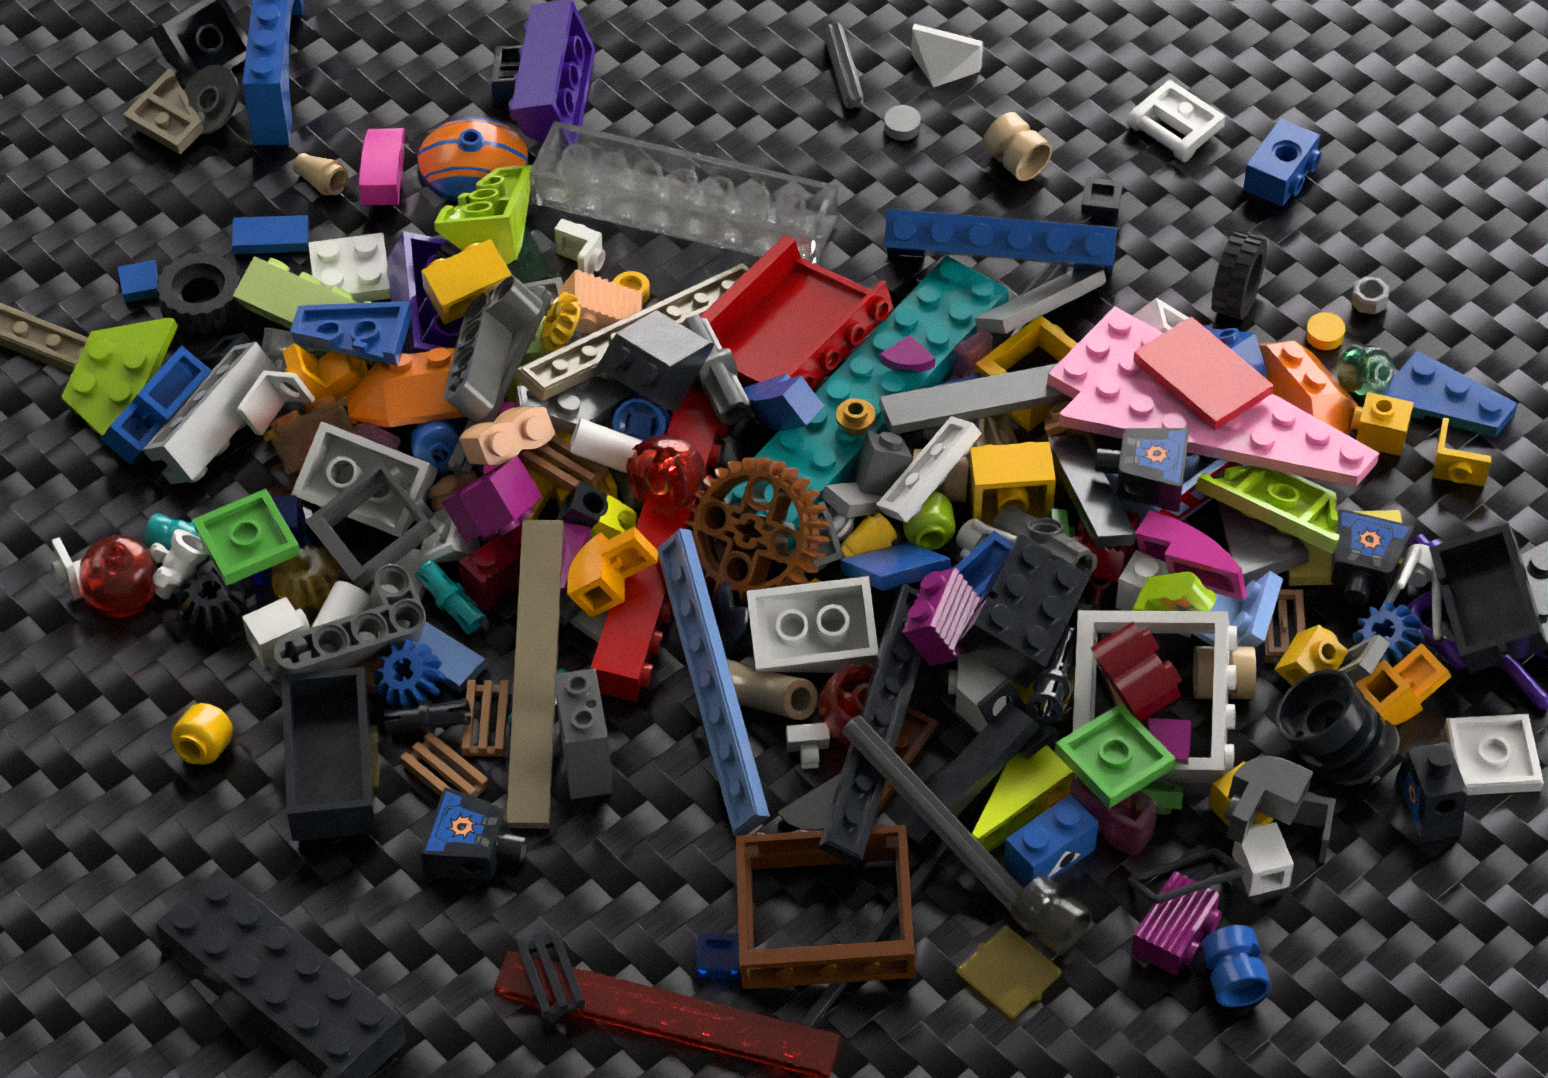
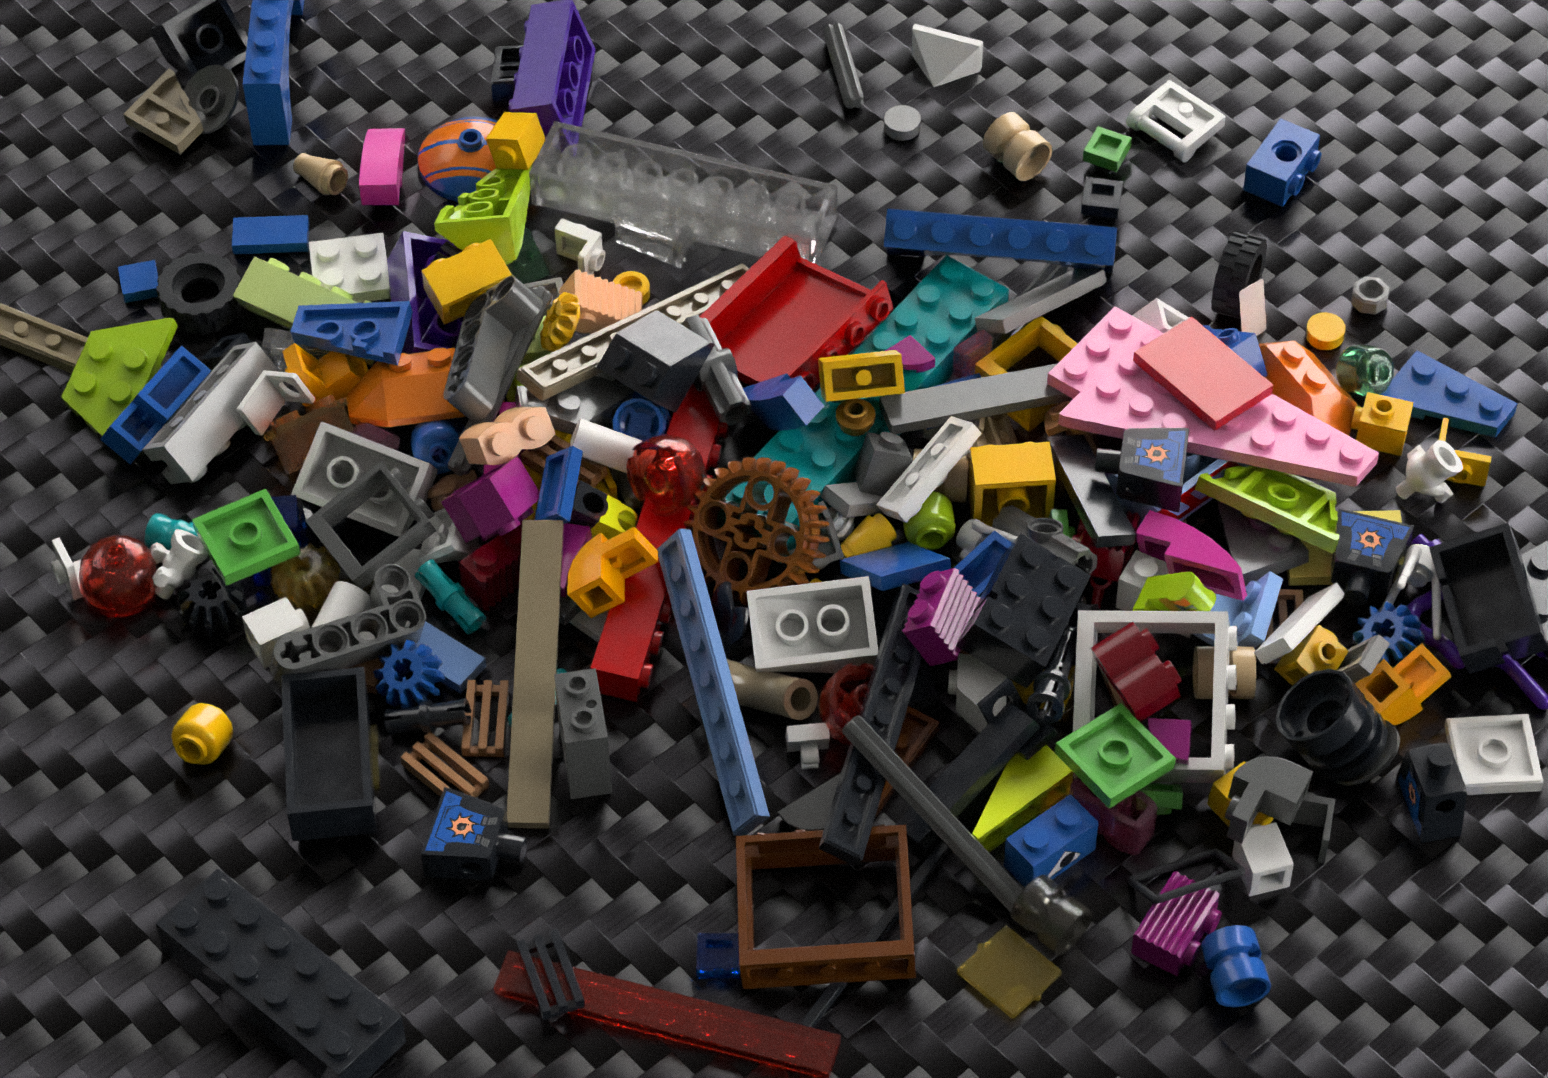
none -> yellow brick [485,112,547,170]
none -> blue tile [534,445,583,524]
none -> clear slope [614,212,694,268]
none -> yellow brick [818,350,905,402]
none -> bright green plate [1083,126,1132,172]
none -> white sticker [1239,279,1266,336]
none -> white tile [1254,582,1344,664]
none -> white piece [1396,440,1463,503]

